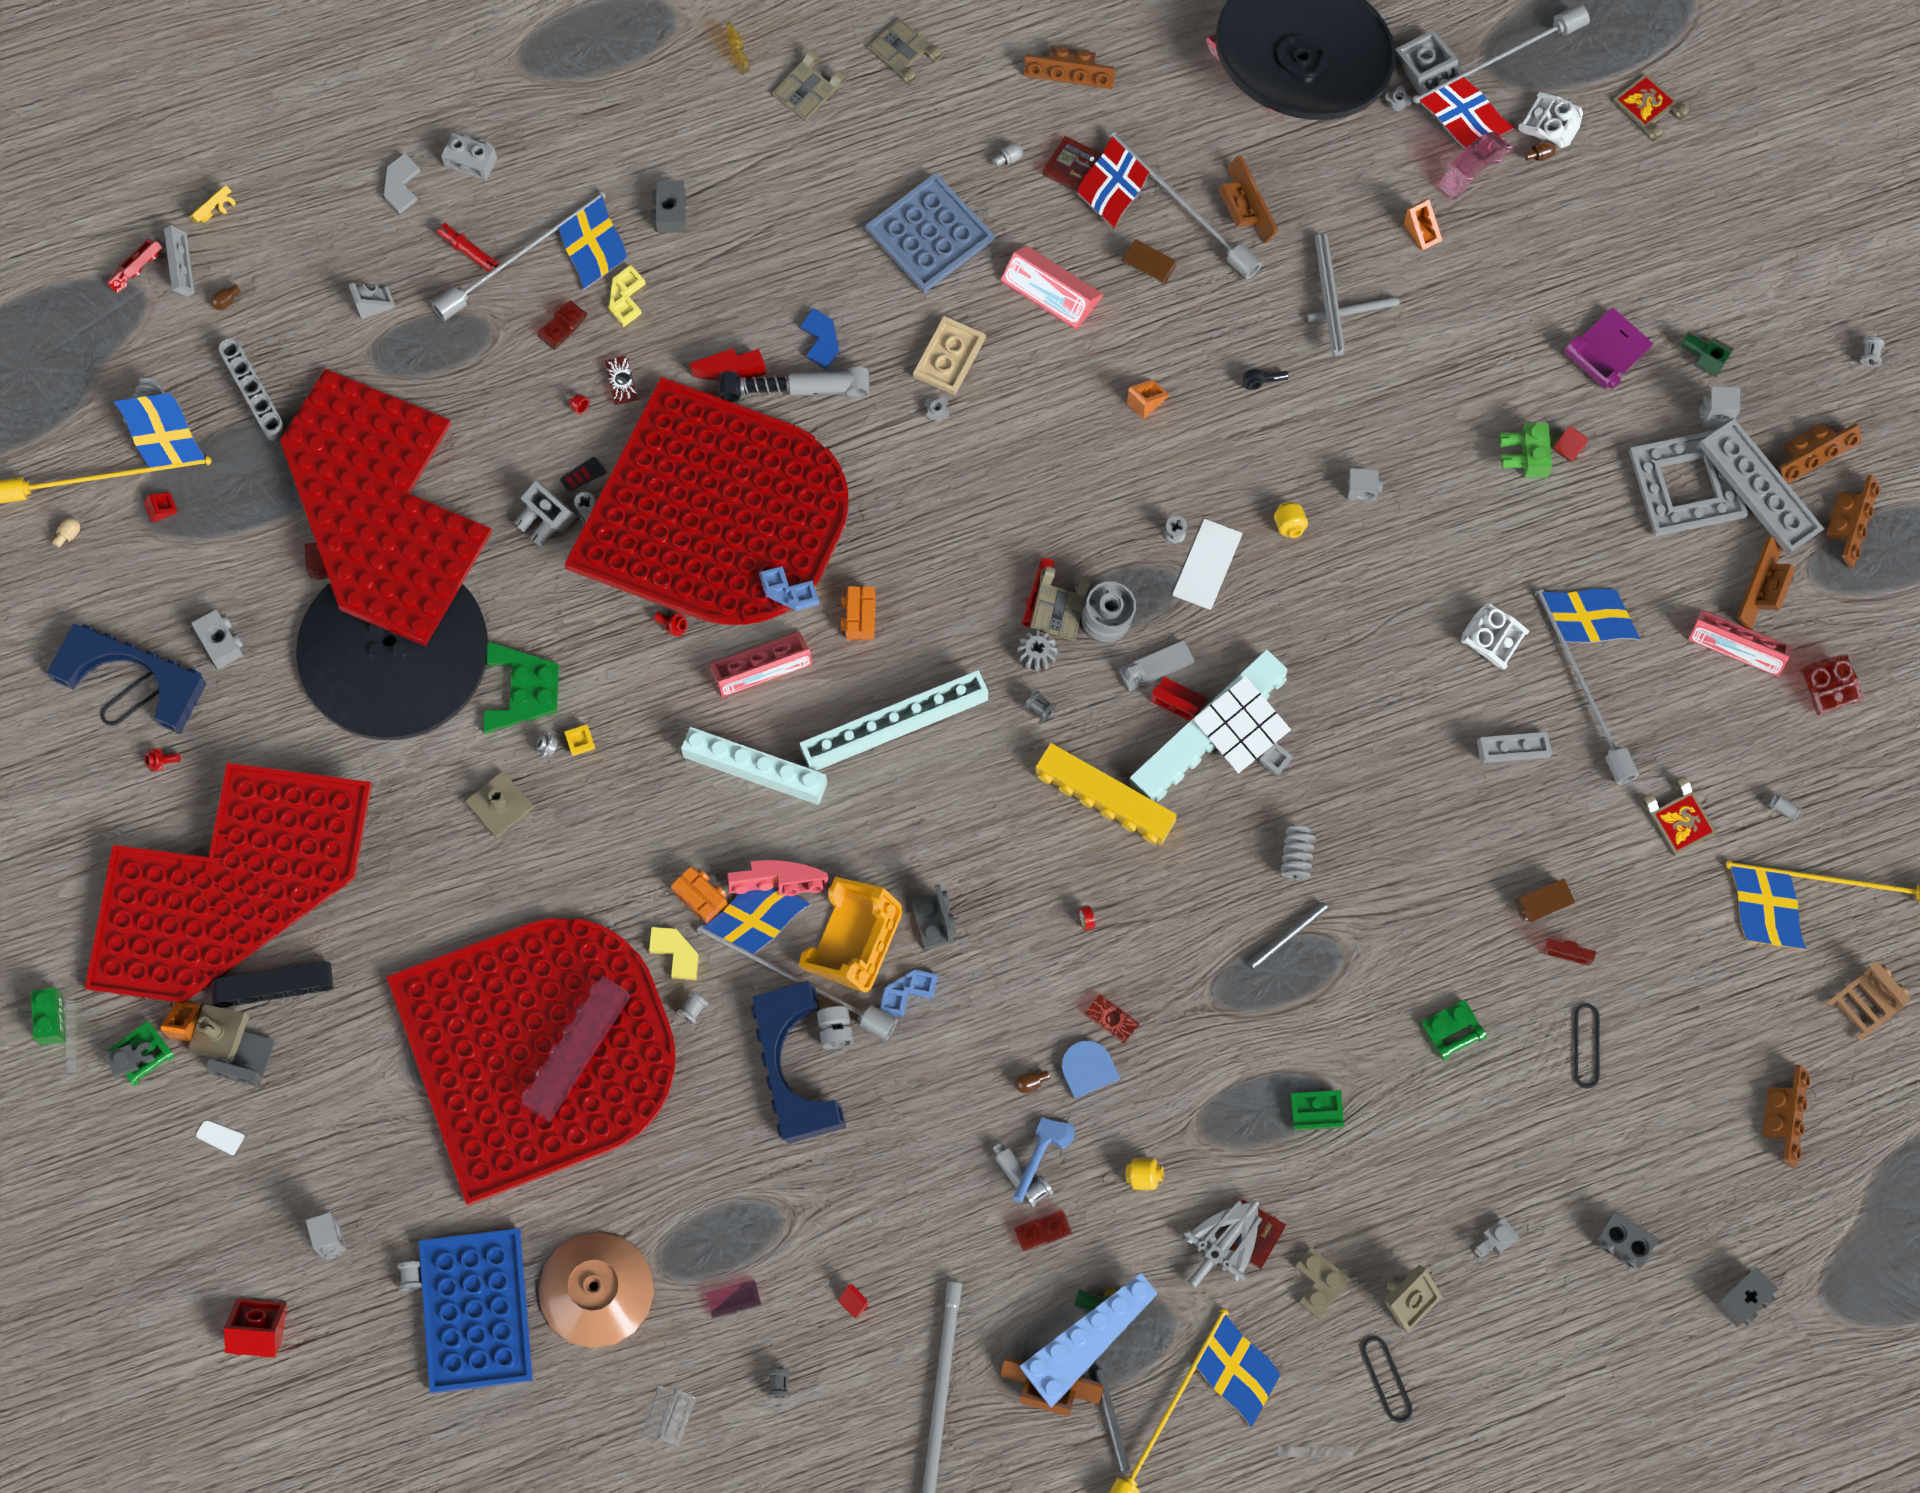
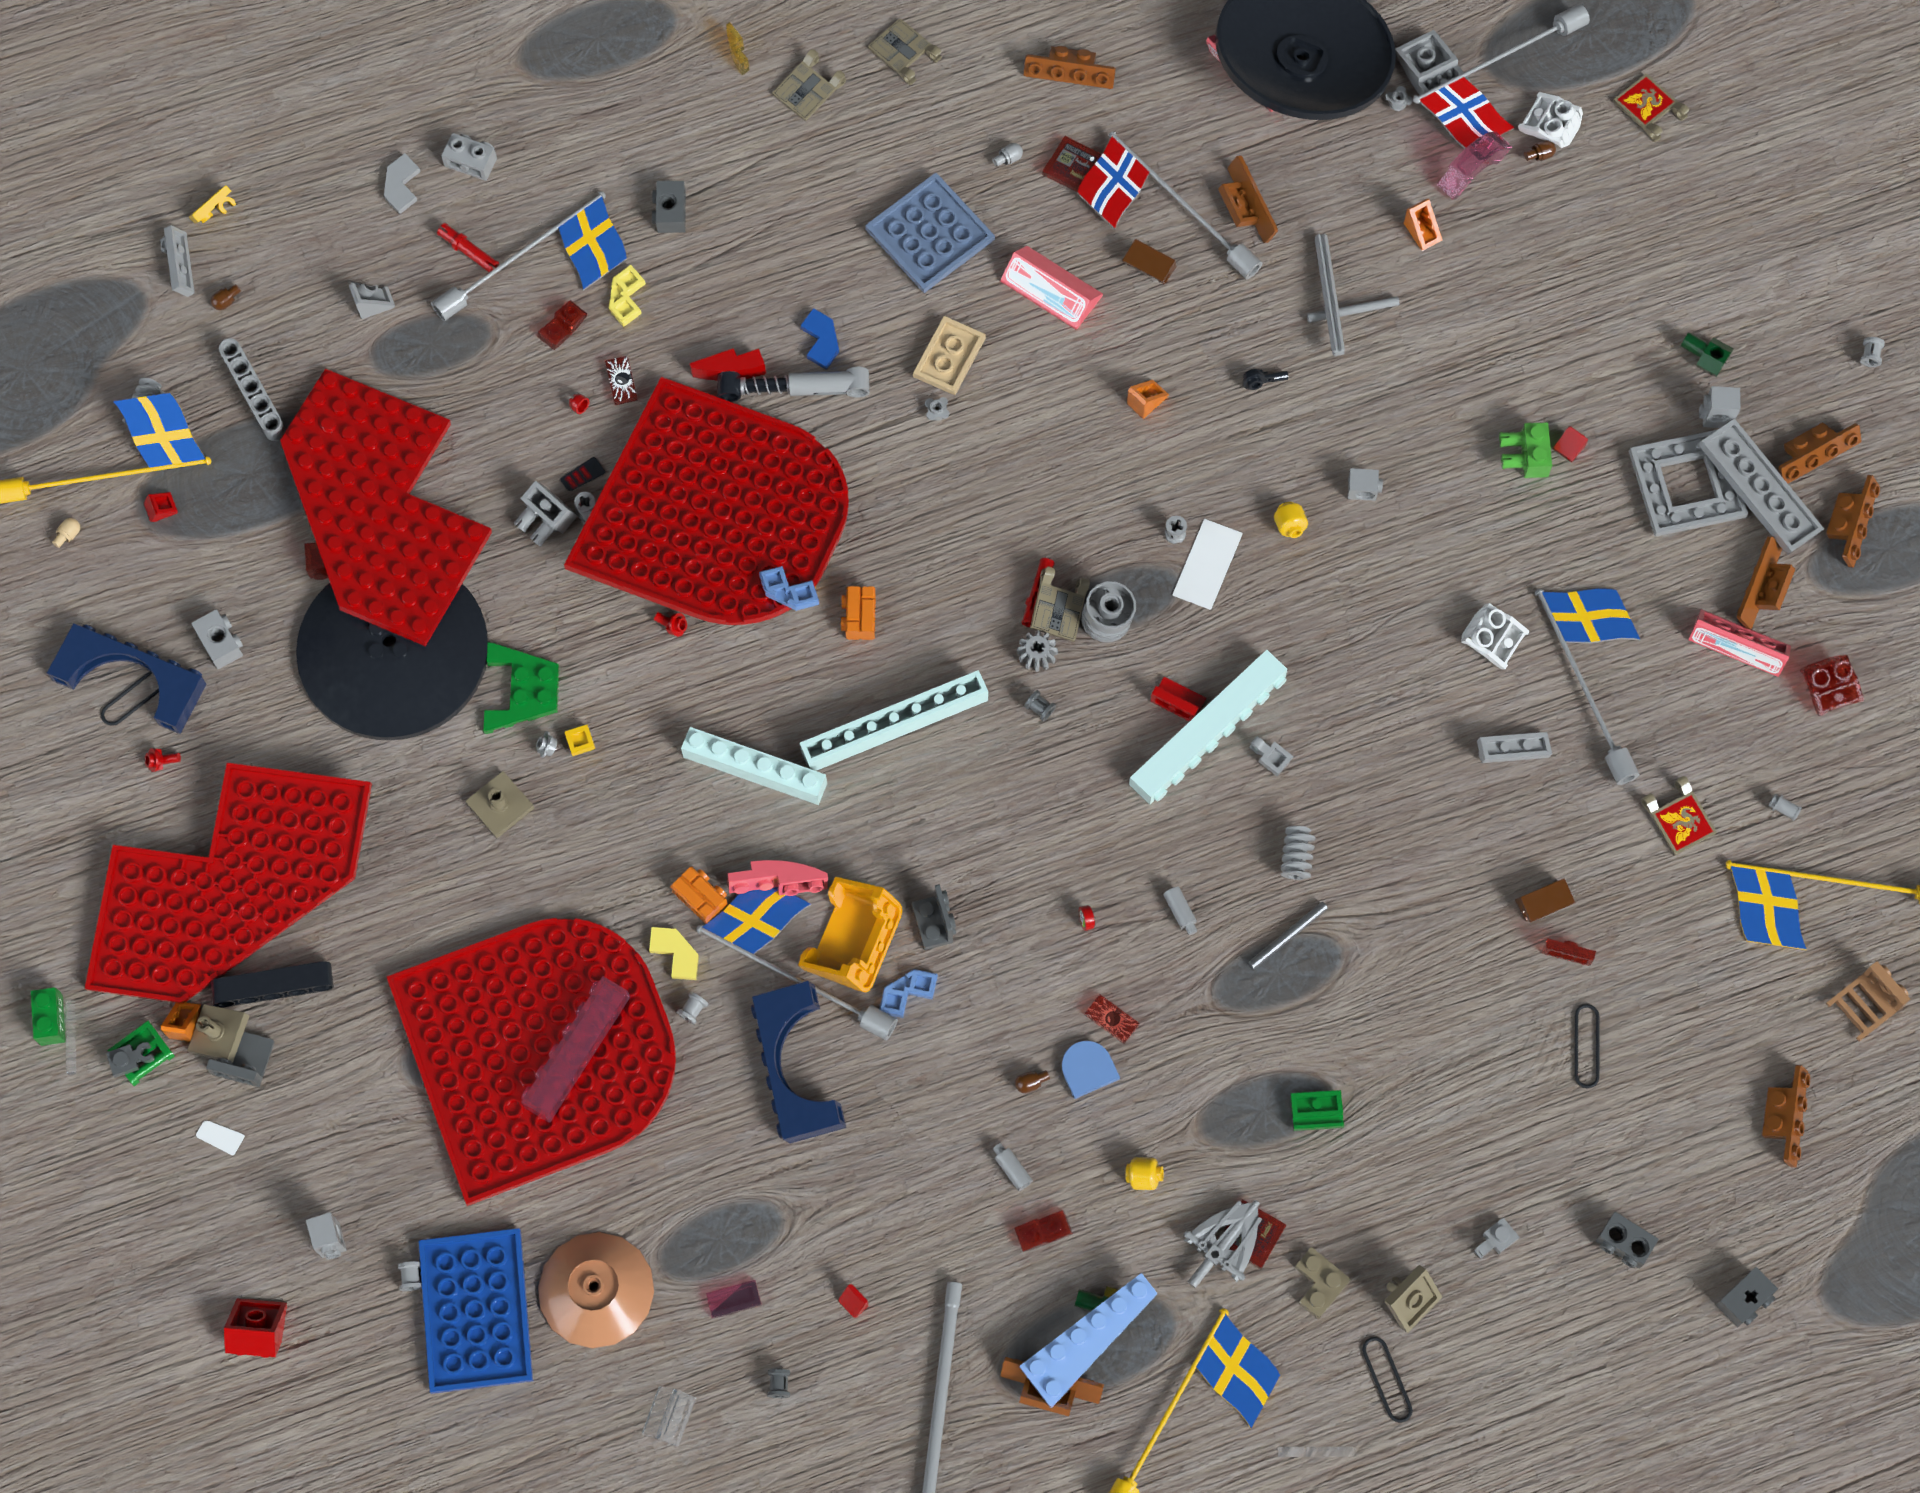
hinge [106,239,162,293] -> none
coral slope [709,631,812,697] -> none
light grey wheel [817,1006,854,1049] -> none
medium blue piece [1013,1117,1075,1203] -> none
light grey bush [1024,1175,1053,1208] -> none
yellow brick [1036,743,1177,845] -> none
flat silver bar [1094,1369,1130,1473] -> none
light grey hinge [1119,640,1194,692] -> none
white piece [1193,676,1291,774] -> none
green plate [1421,999,1487,1061] -> none
magenta door [1564,307,1654,390] -> none
none -> light grey cylinder [1163,886,1197,935]

